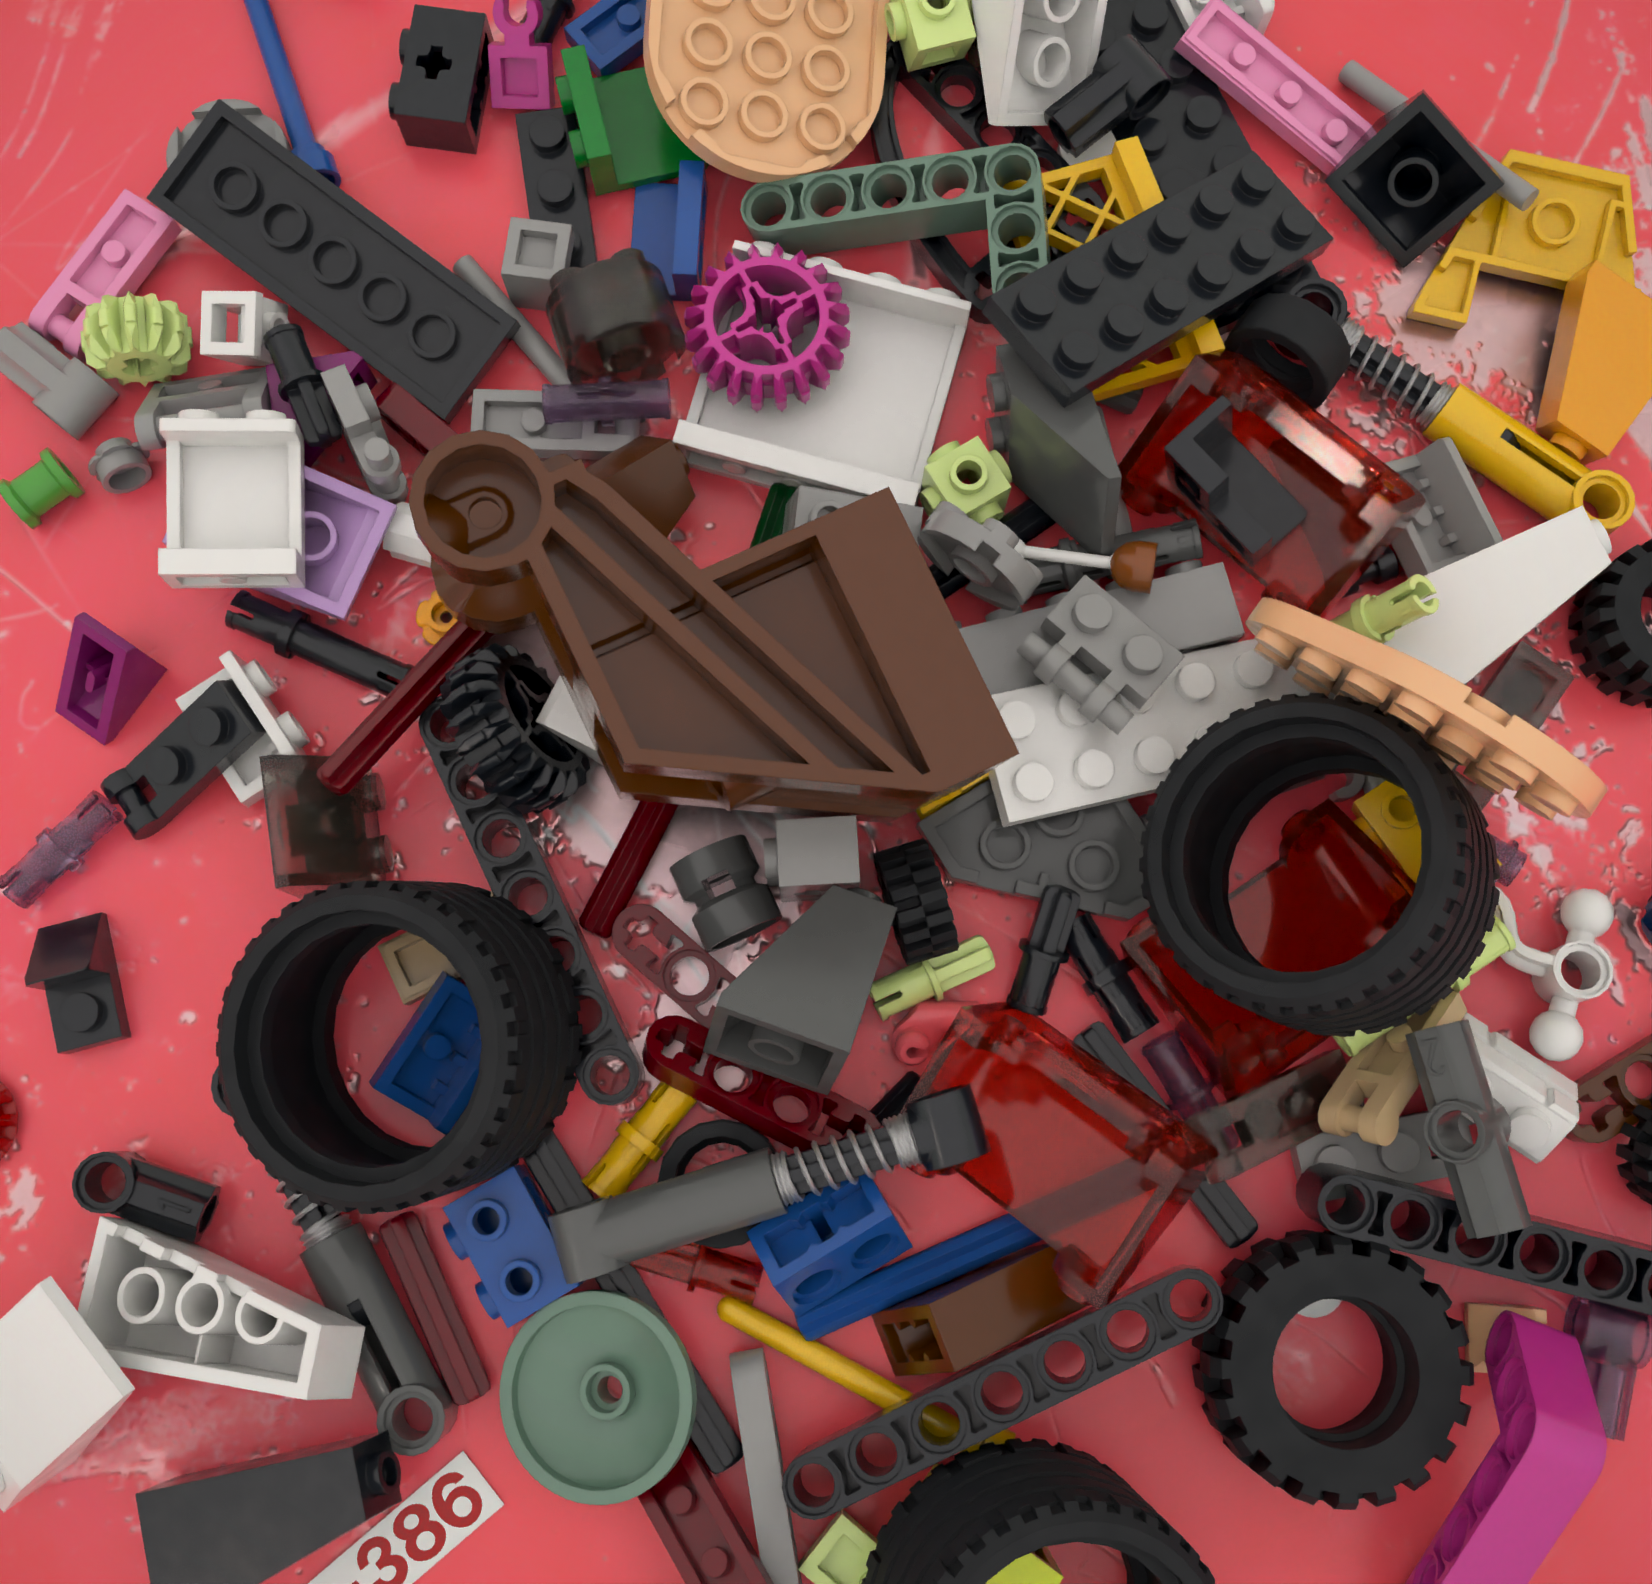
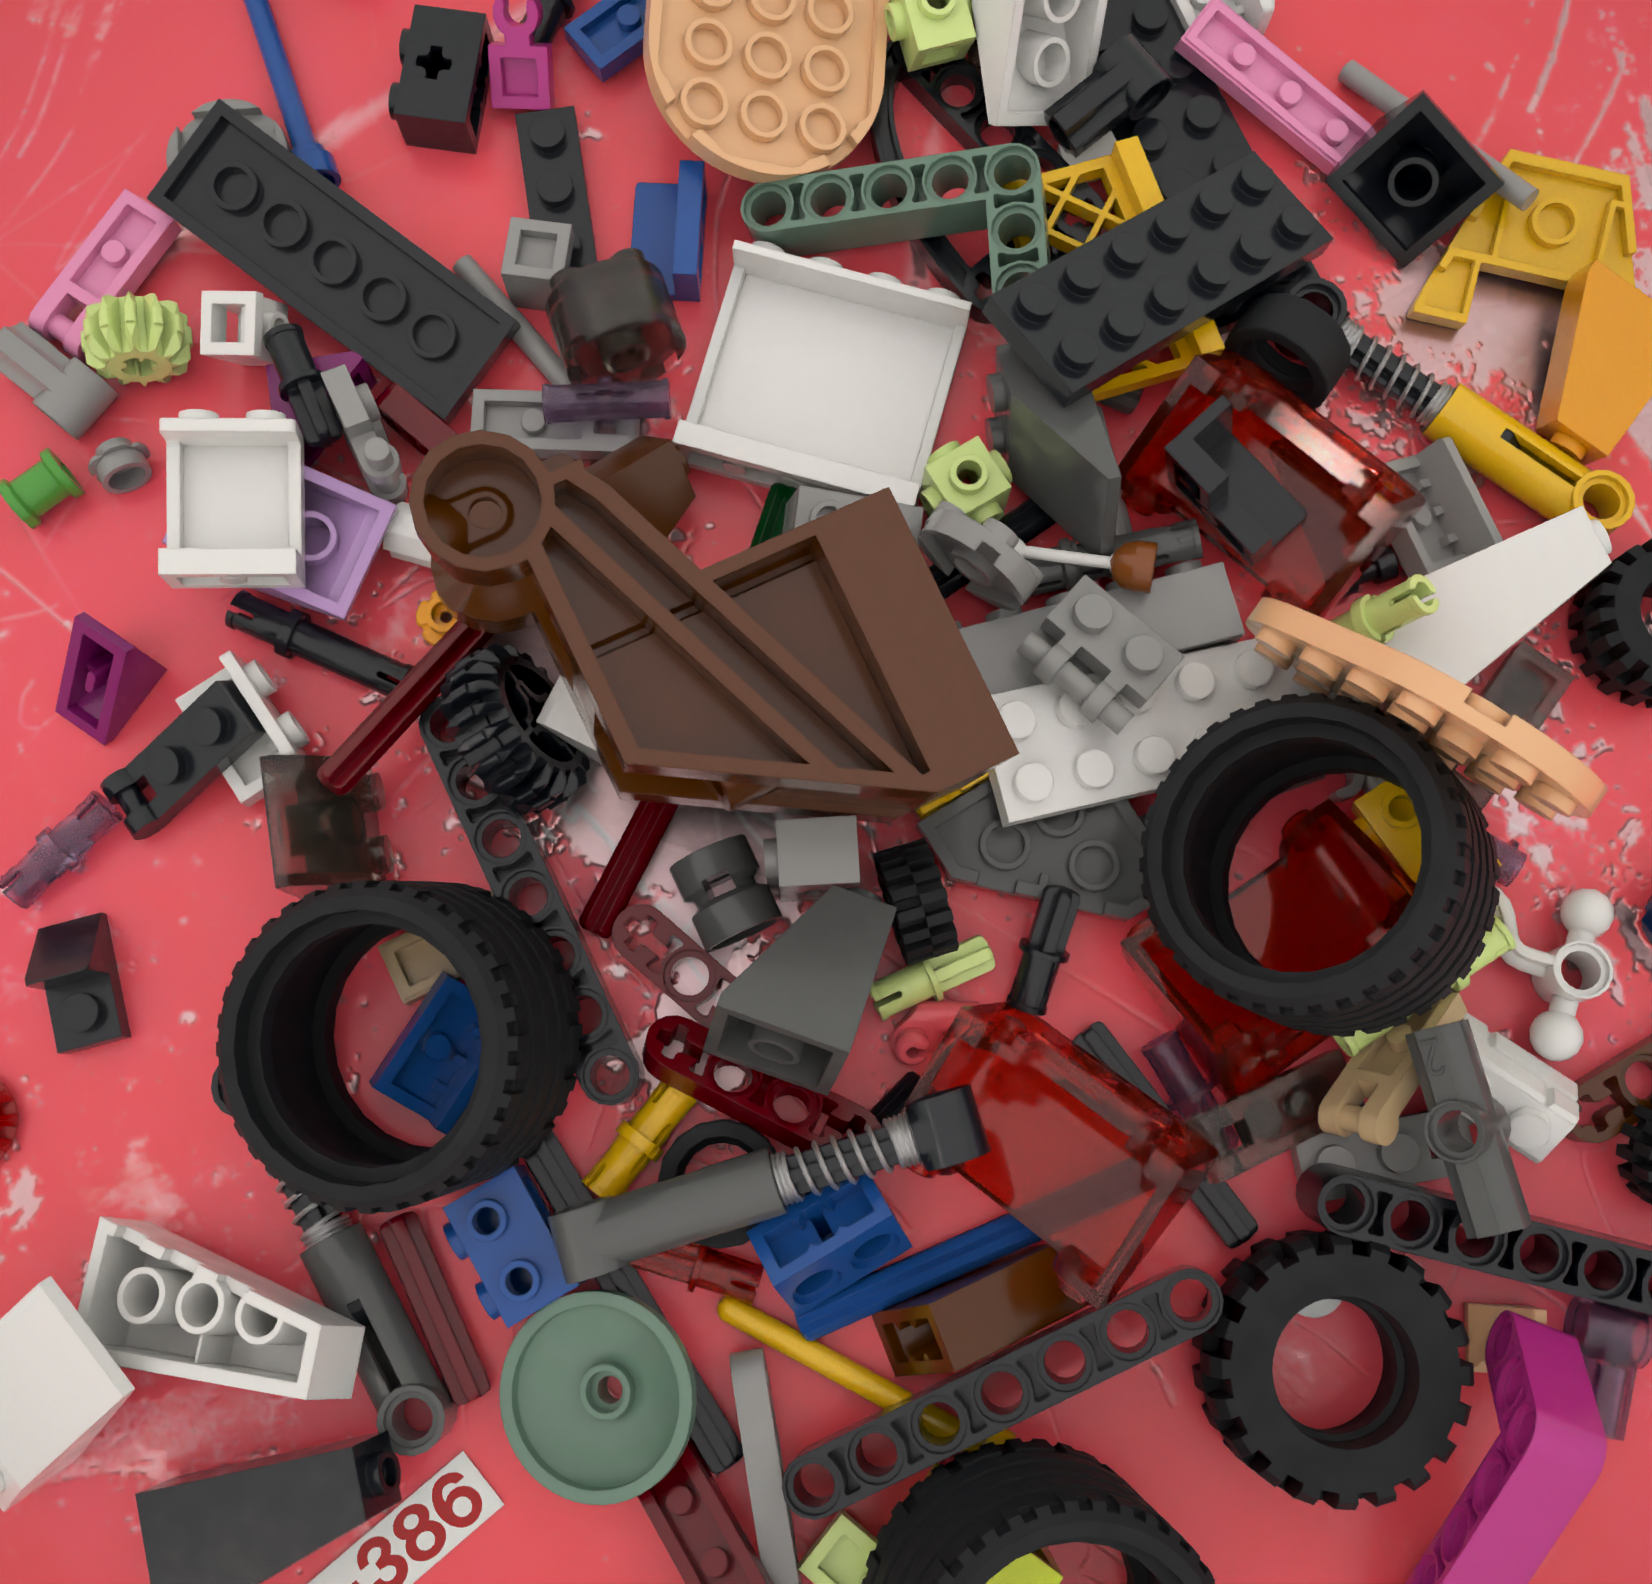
black piece [72,1151,221,1243] -> none
light grey plate [134,367,271,451] -> none
green bracket [555,44,709,196] -> none
dark pink gear [684,243,850,413] -> none
black pin [1065,912,1160,1044] -> none

